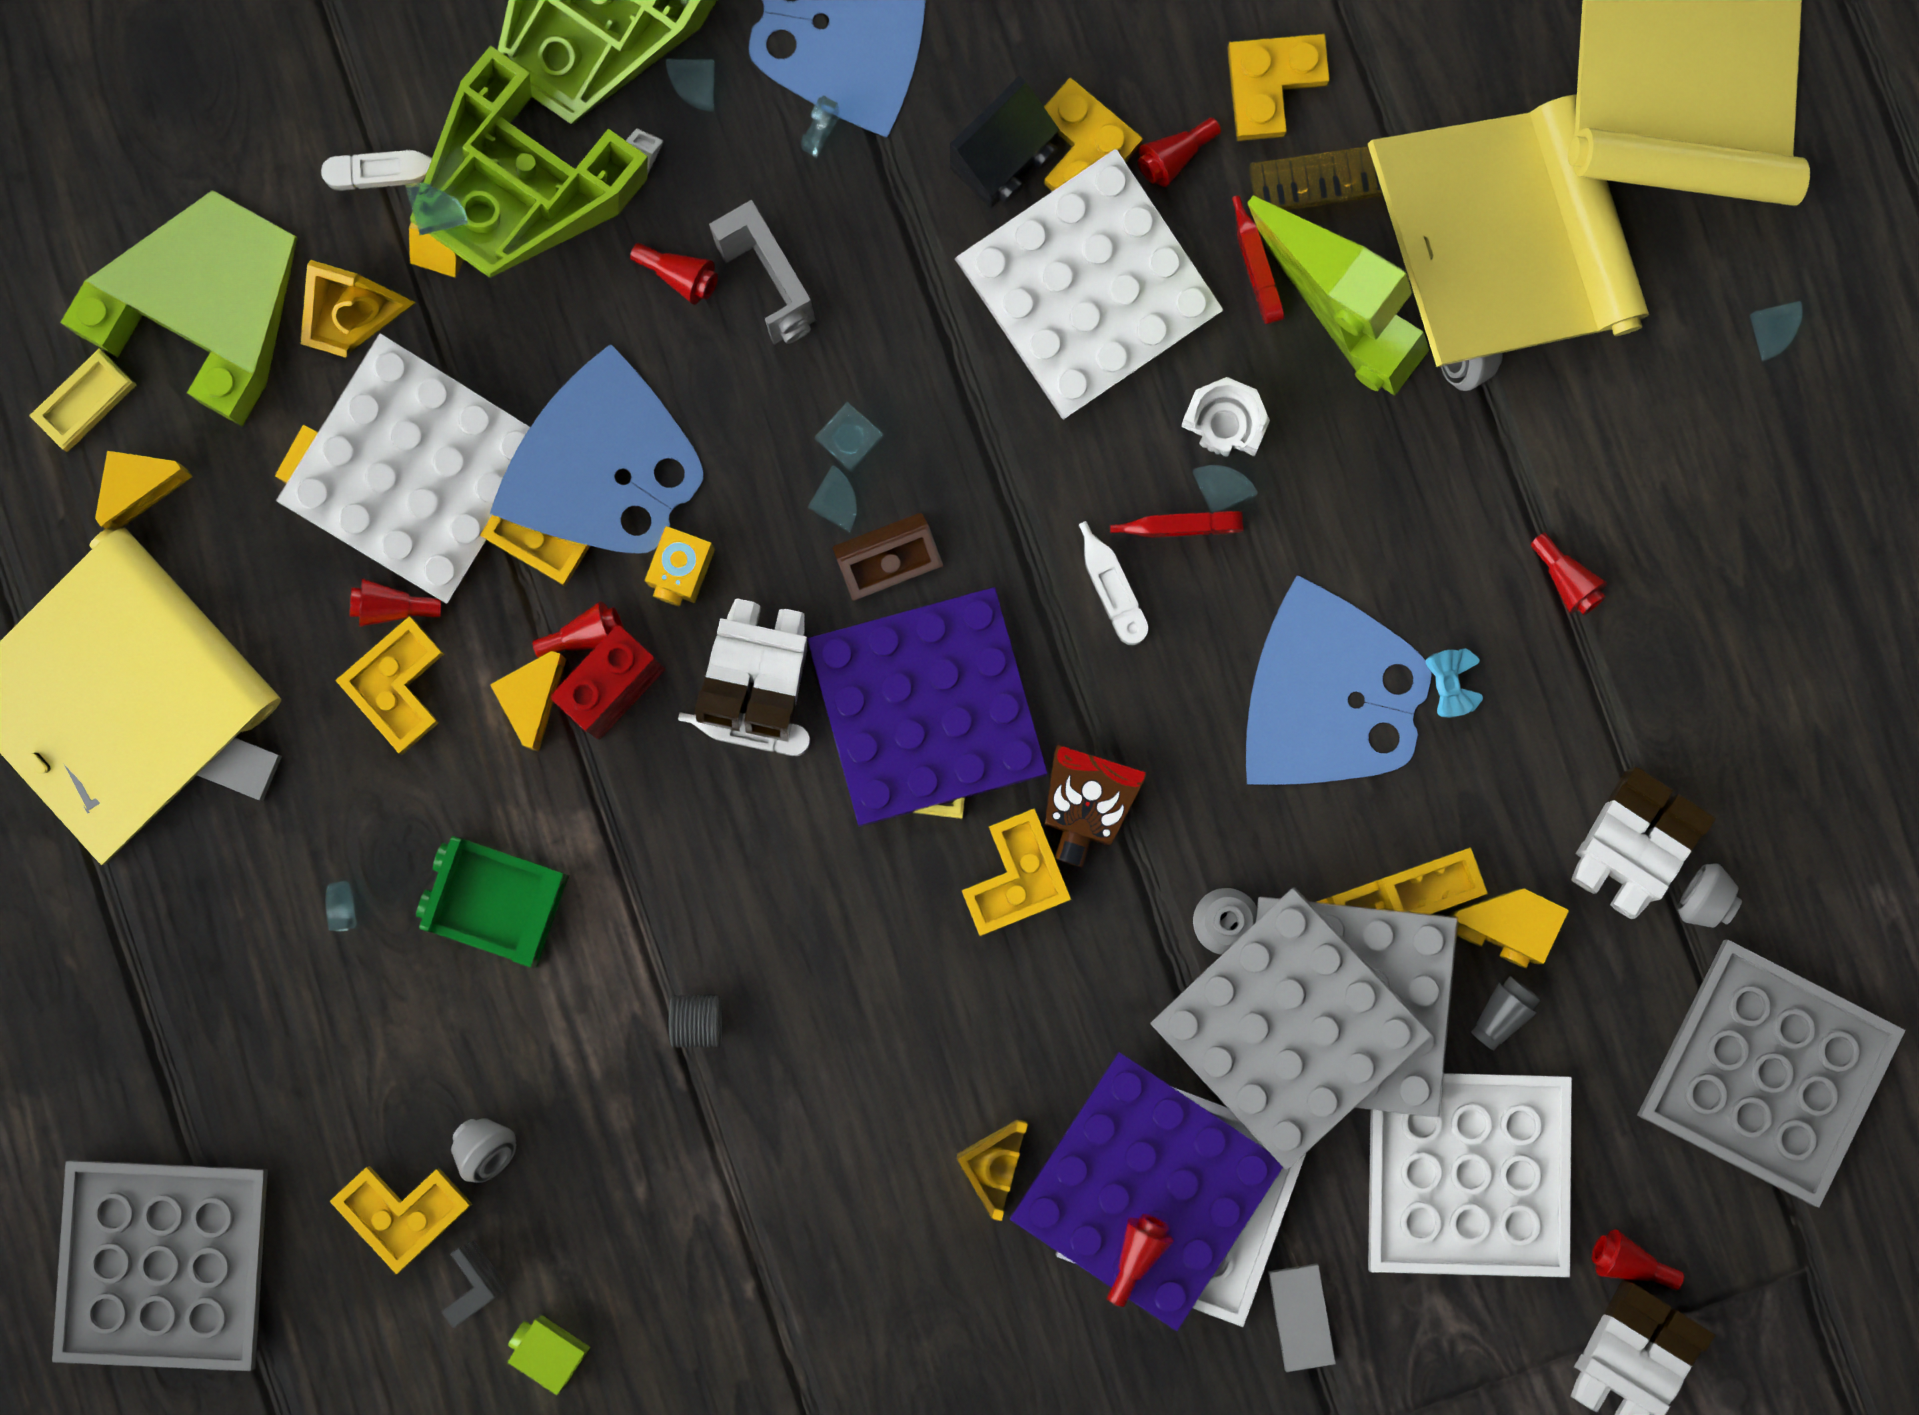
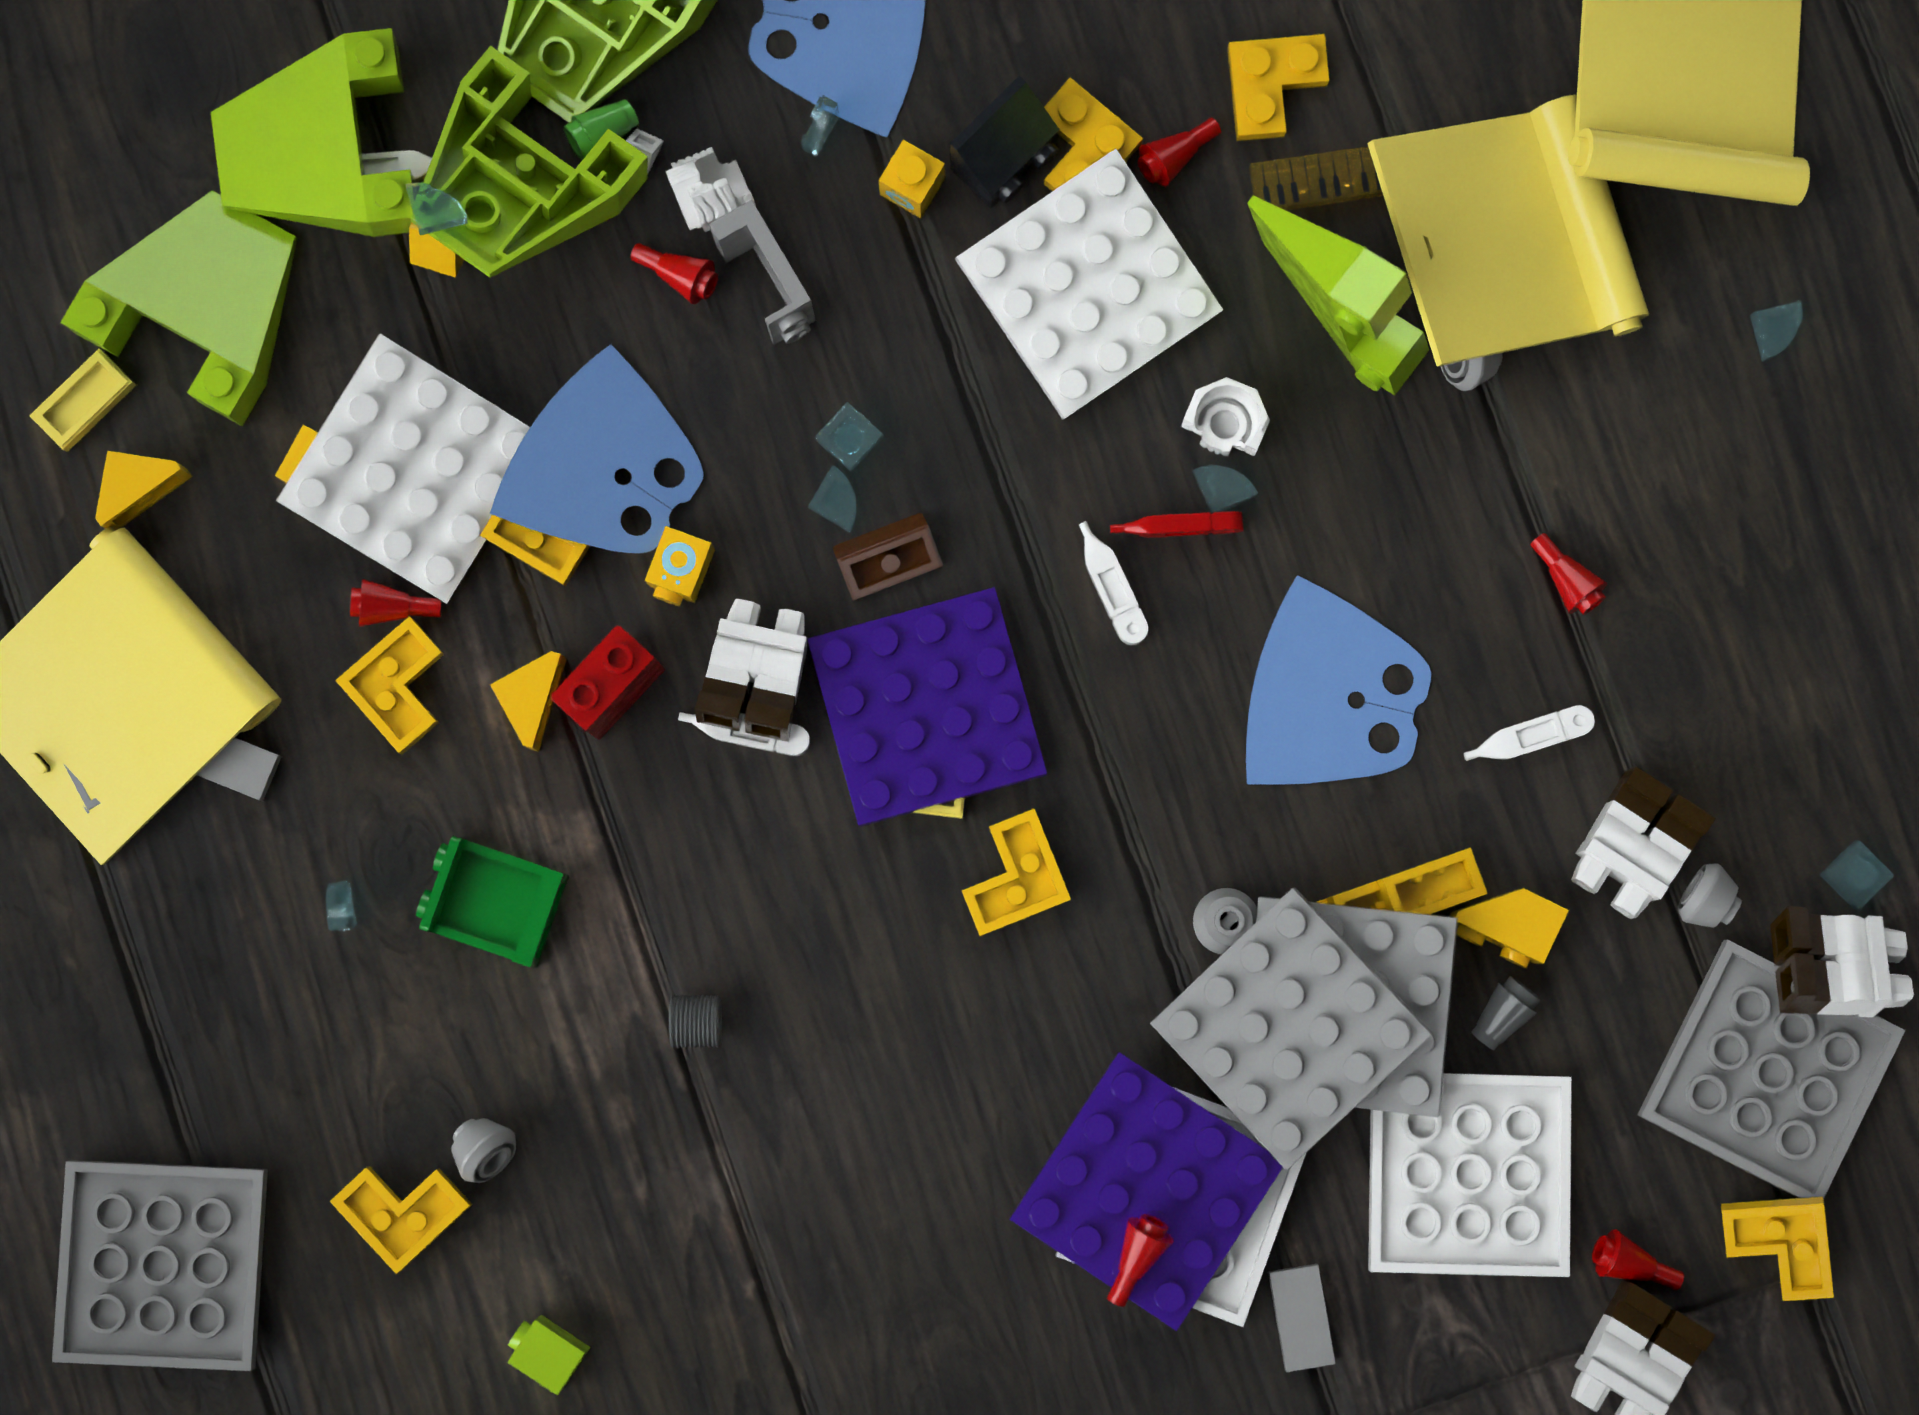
yellow slope [300,260,416,358] -> none
dark grey panel [442,1240,509,1328] -> none
red cone [532,601,624,658] -> none
clear light blue tile [666,59,715,112] -> none
yellow slope [957,1119,1028,1221] -> none
torso [1044,745,1146,867] -> none
red piece [1232,195,1284,324] -> none
medium azure piece [1426,648,1483,718] -> none
none -> lime wedge [211,28,418,237]
none -> bright green cone [563,99,639,160]
none -> white hair [666,147,756,232]
none -> yellow brick [878,139,945,218]
none -> white piece [1464,705,1595,761]
none -> yellow plate [1721,1197,1834,1301]
none -> hips [1770,906,1914,1018]
none -> clear light blue plate [1820,840,1894,910]

